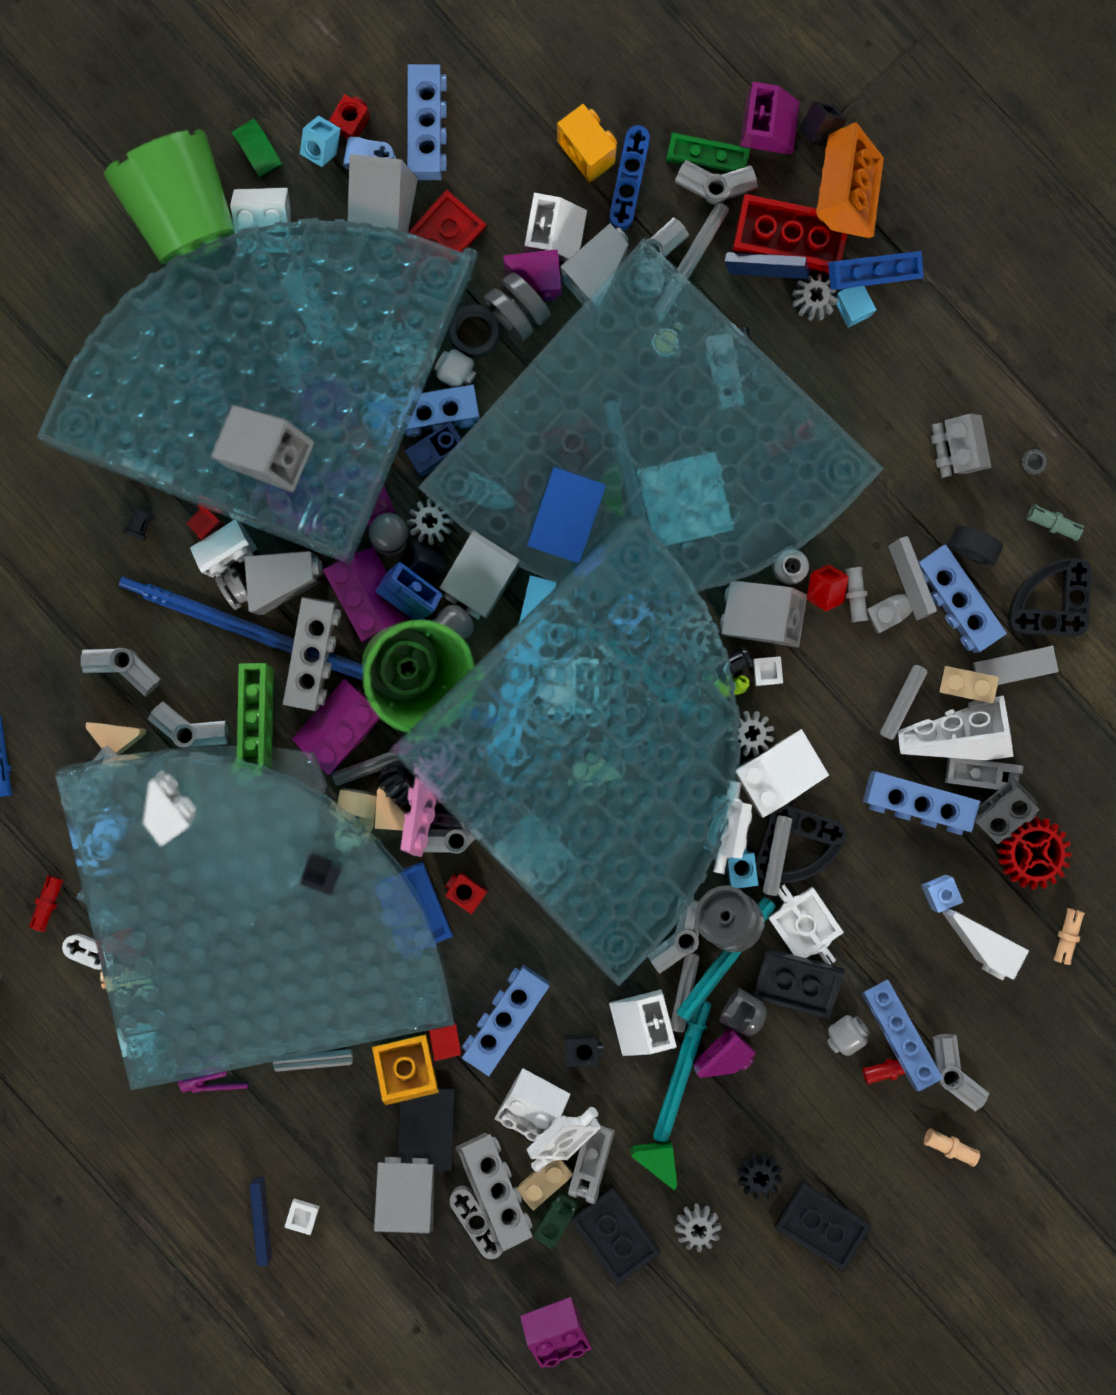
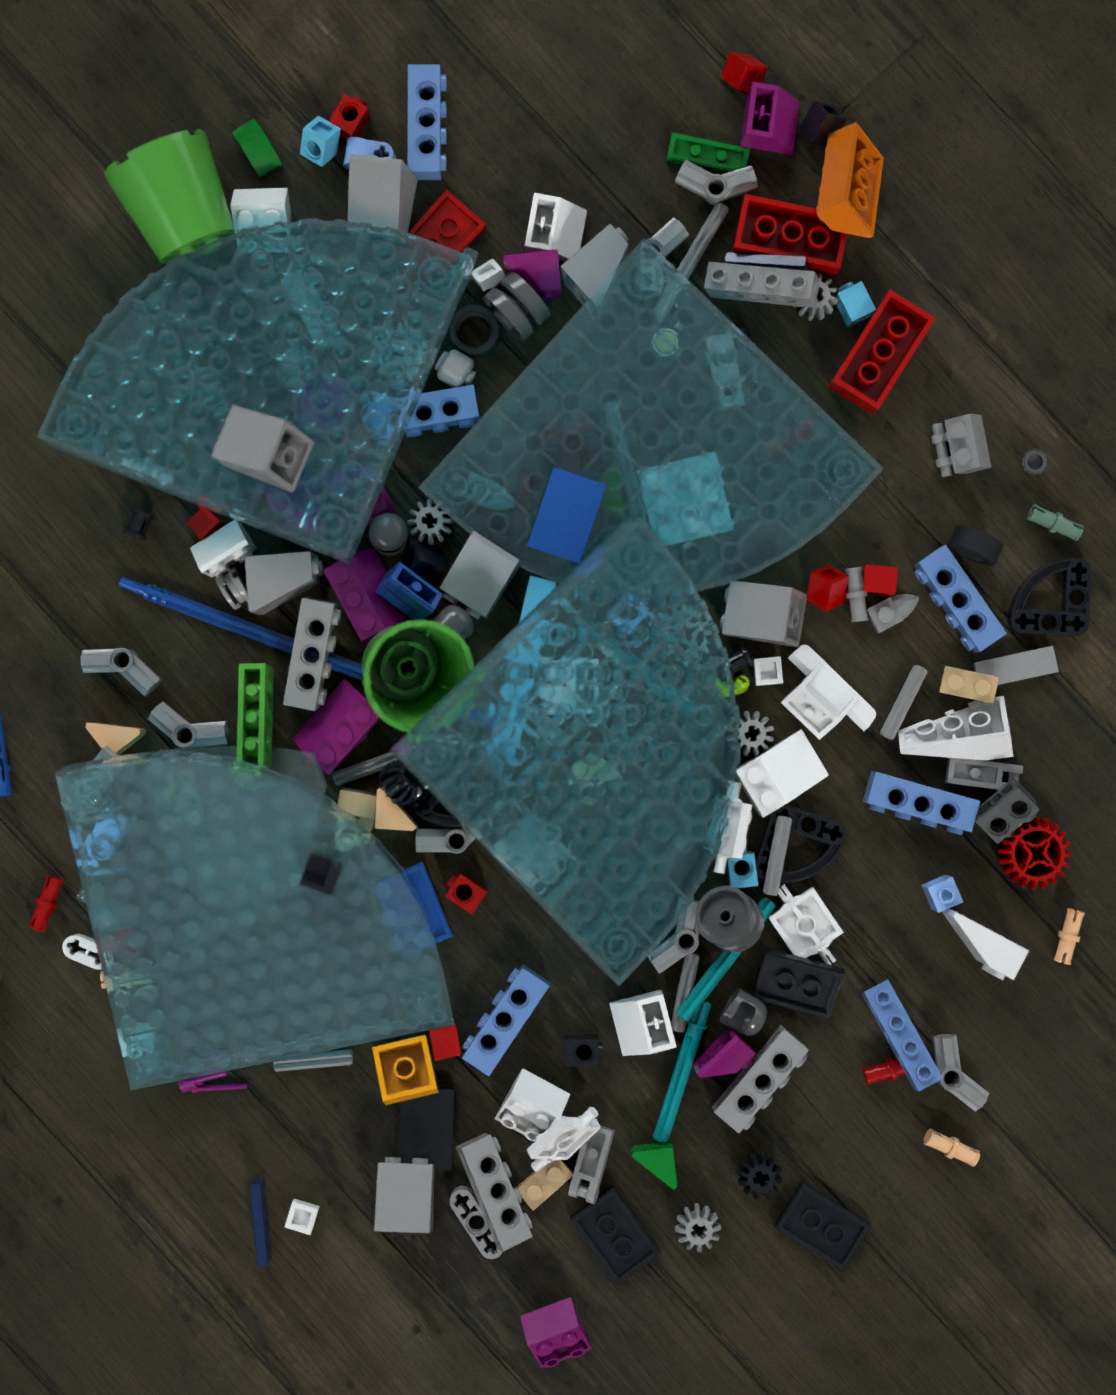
white slope [143,770,196,846] -> none
bright pink wing [401,737,448,857] -> none
dark blue slope [405,422,465,478] -> none
clear green leg [532,1192,578,1250] -> none
light orange brick [557,104,617,183] -> none
blue beam [609,125,650,231] -> none
light grey head [772,549,809,585] -> none
light grey head [827,1015,869,1056] -> none
blue plate [828,251,924,290] -> none
light grey tile [888,536,937,620] -> none
none -> white plate [470,259,505,292]
none -> light grey brick [704,262,820,308]
none -> light grey brick [712,1025,809,1133]
none -> red panel [721,51,768,92]
none -> white plate [781,645,876,740]
none -> red brick [827,290,936,415]
none -> red panel [862,565,898,596]

